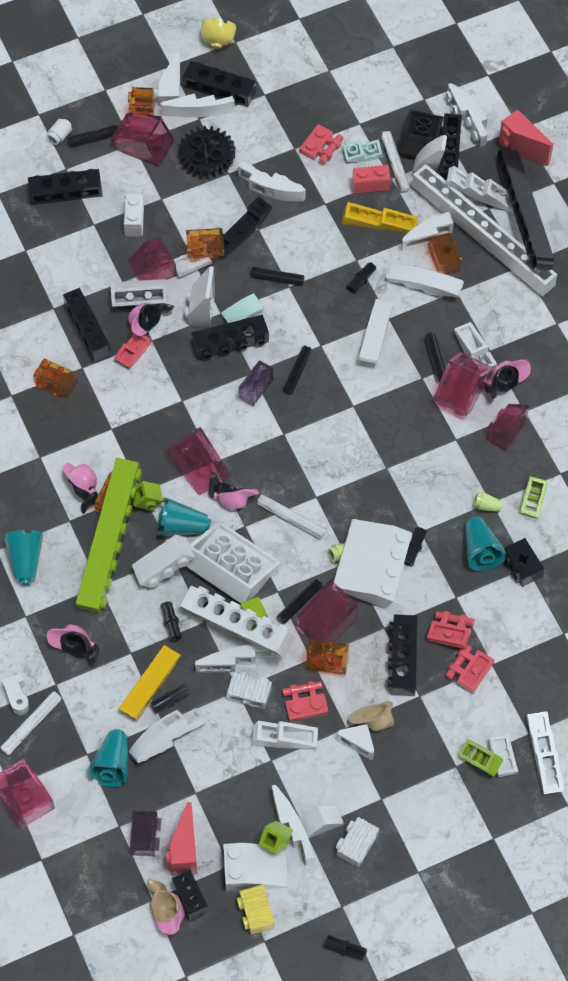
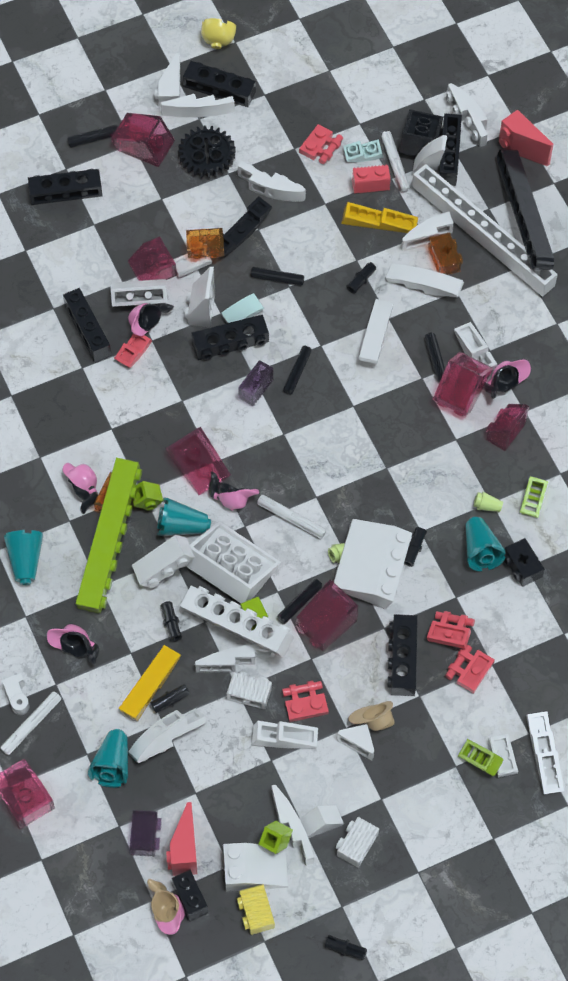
clear orange brick [33,358,78,398] -> none
white brick [47,119,72,145] -> none
white brick [124,194,144,236] -> none
clear orange brick [128,87,155,119] -> none
clear orange brick [307,639,349,675] -> none
white slope [446,166,513,212] -> none

